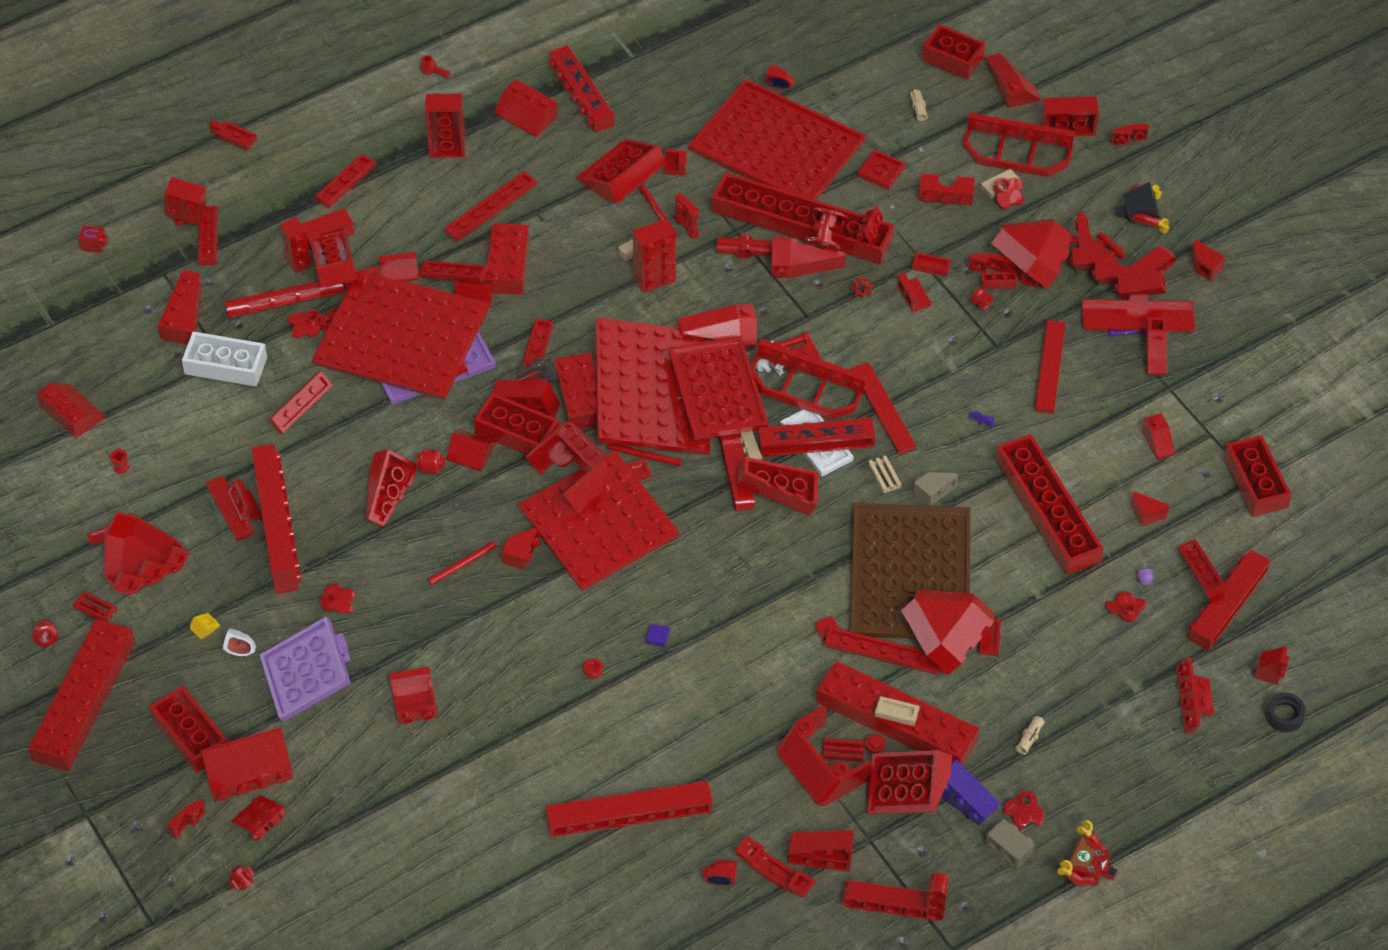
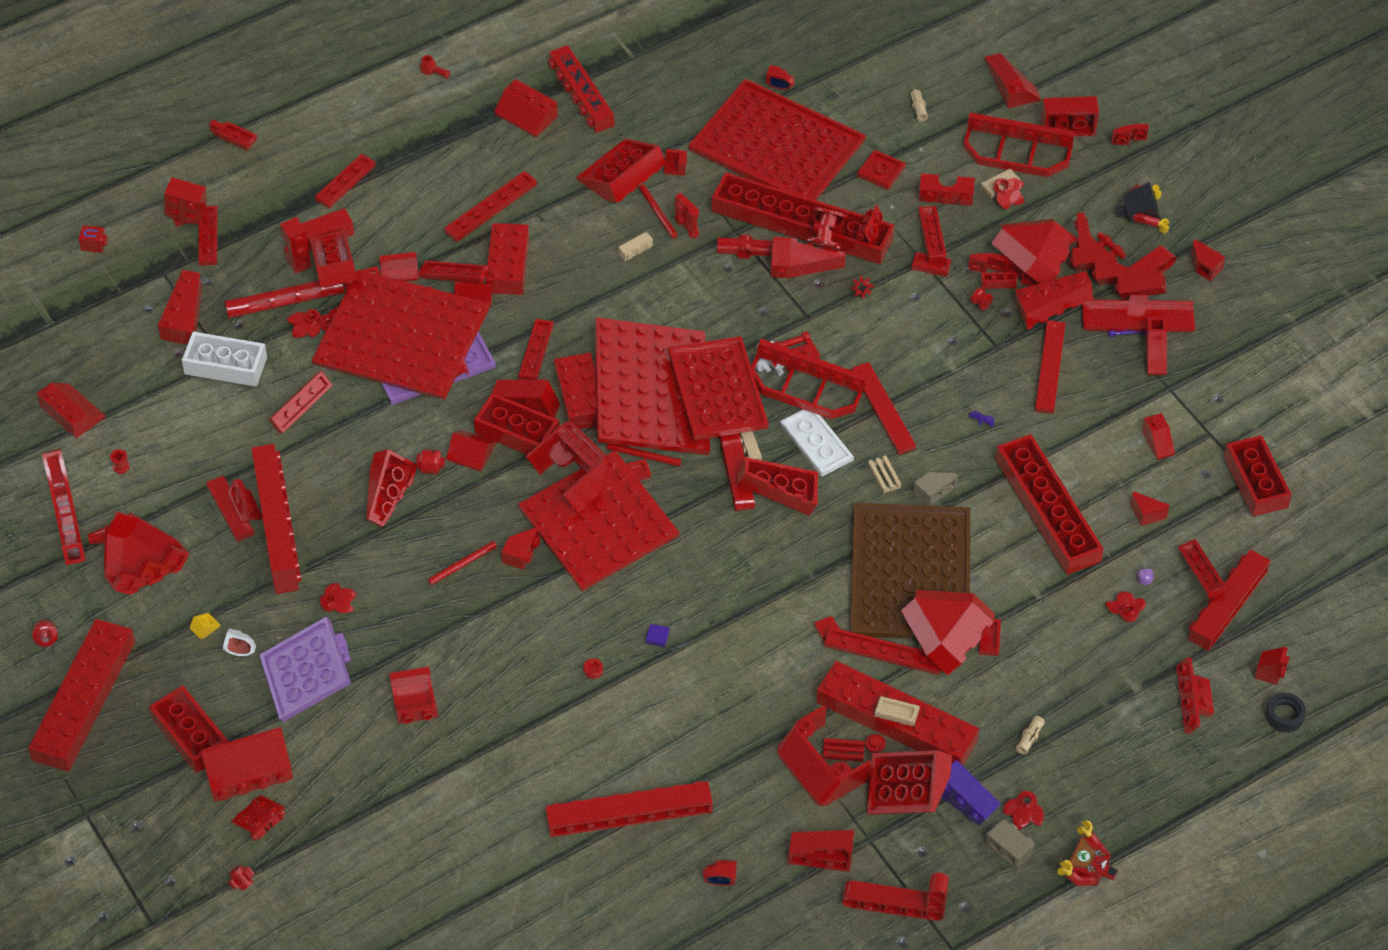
red tile [73,591,117,622] -> none
red slope [167,799,206,840] -> none
red brick [425,93,466,158] -> none
clear smoke bracket [512,357,558,387] -> none
red brick [633,219,676,293] -> none
red wedge [677,304,757,347] -> none
red slope [735,836,816,898] -> none
red brick [758,418,875,457] -> none
red panel [897,273,932,313] -> none
red brick [922,24,986,79] -> none
none -> red arch [42,449,86,565]
none -> red tile [918,206,947,261]
none -> red wedge [1015,271,1093,330]

